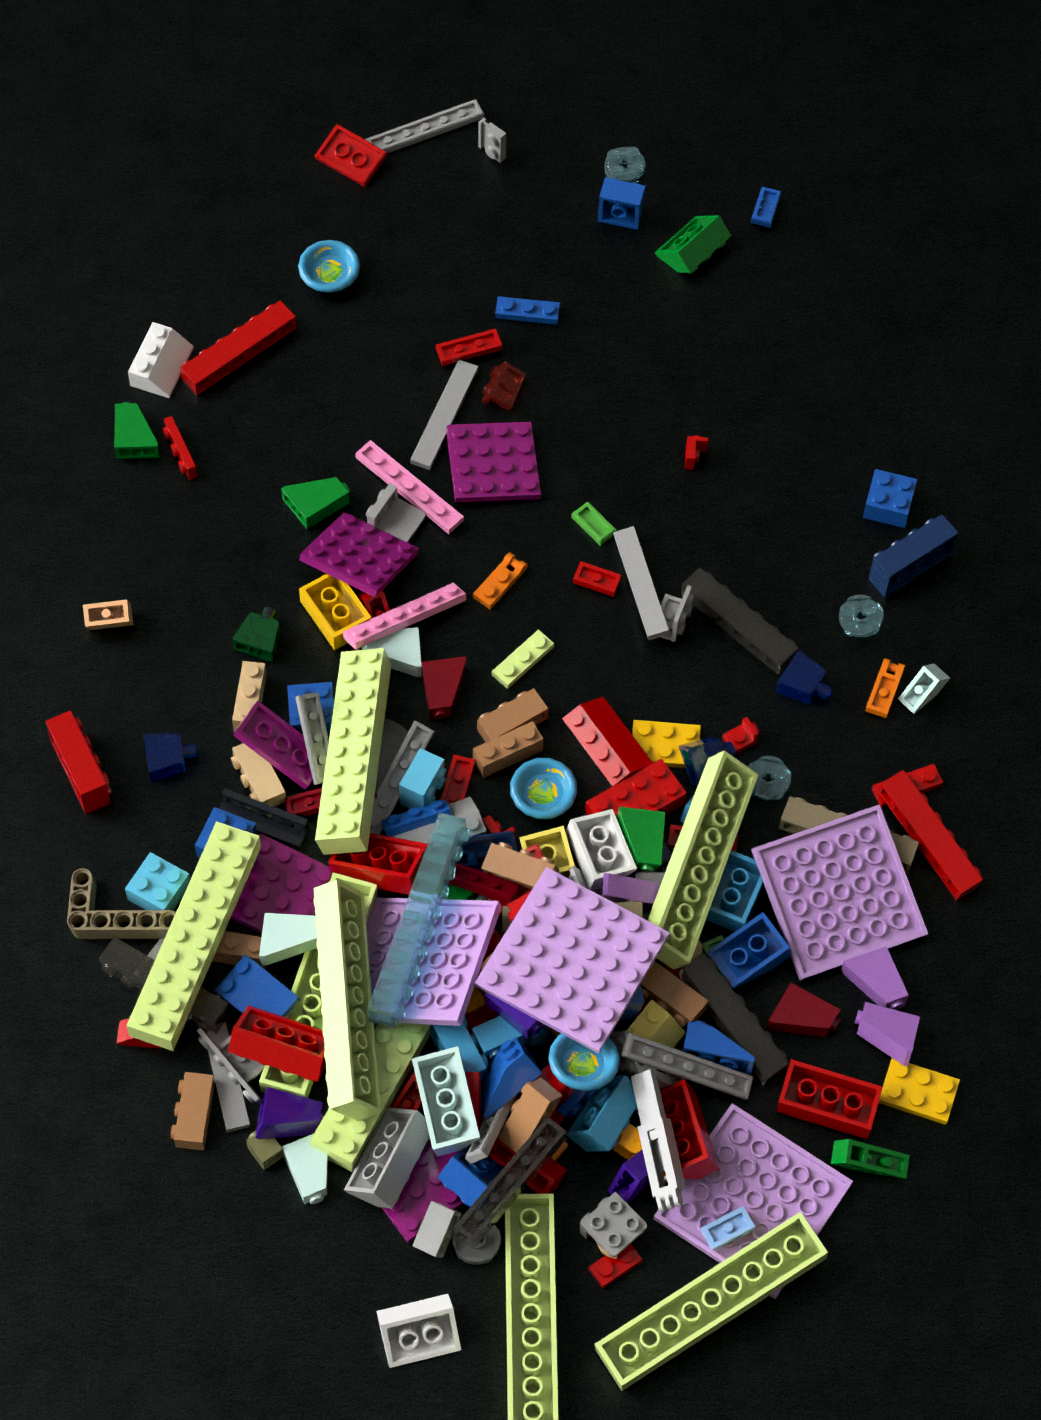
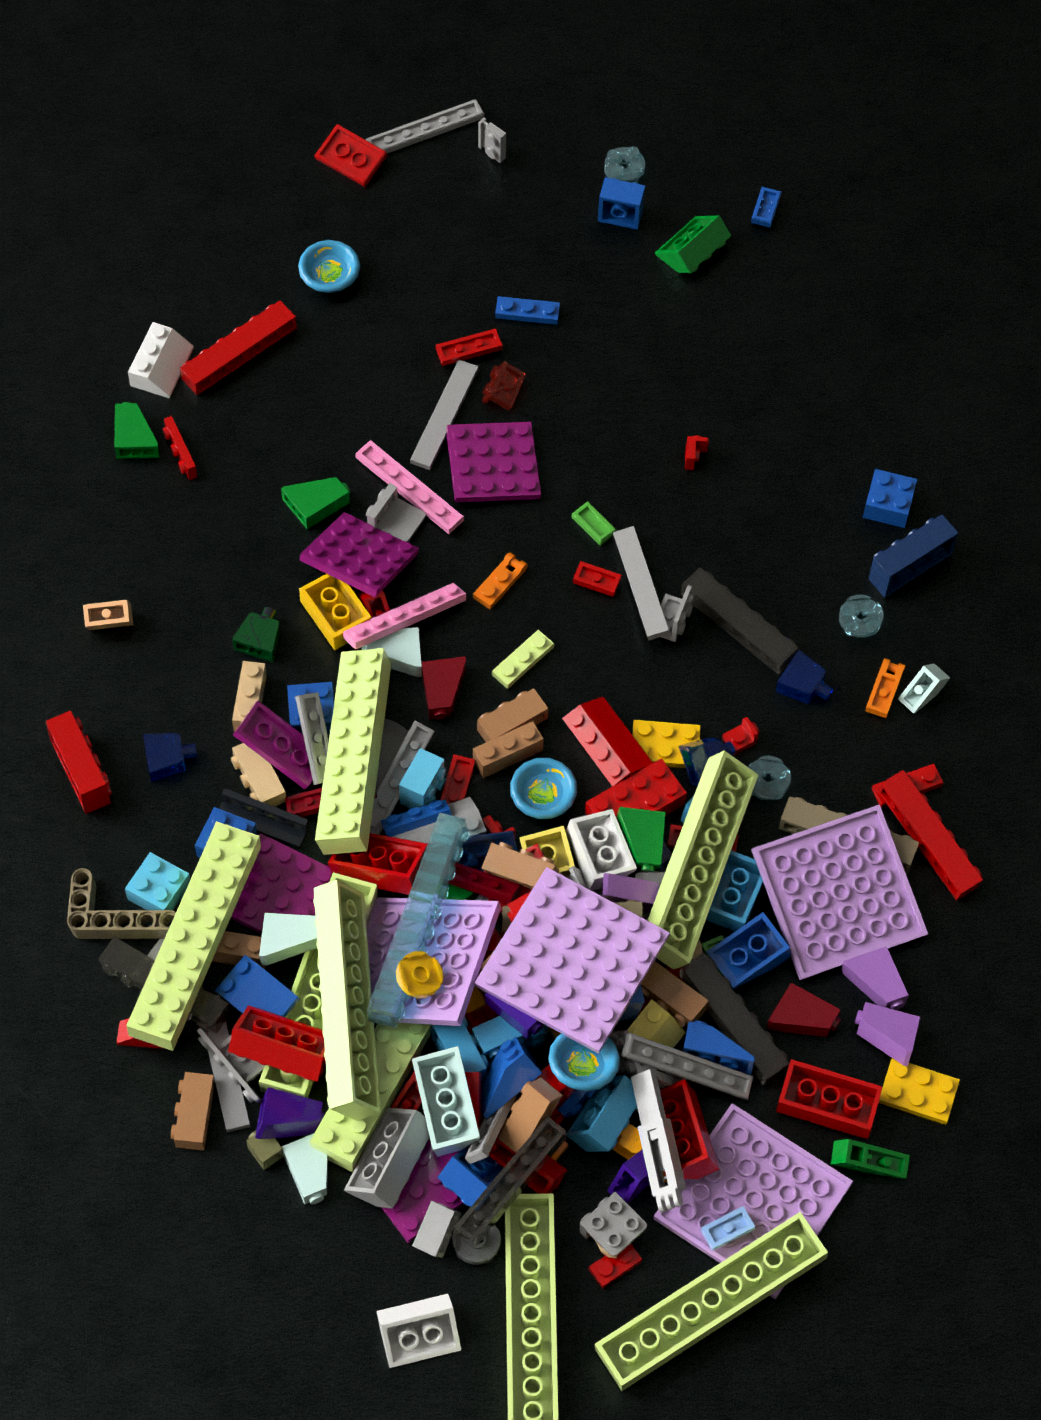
none -> yellow tile [396,951,444,998]

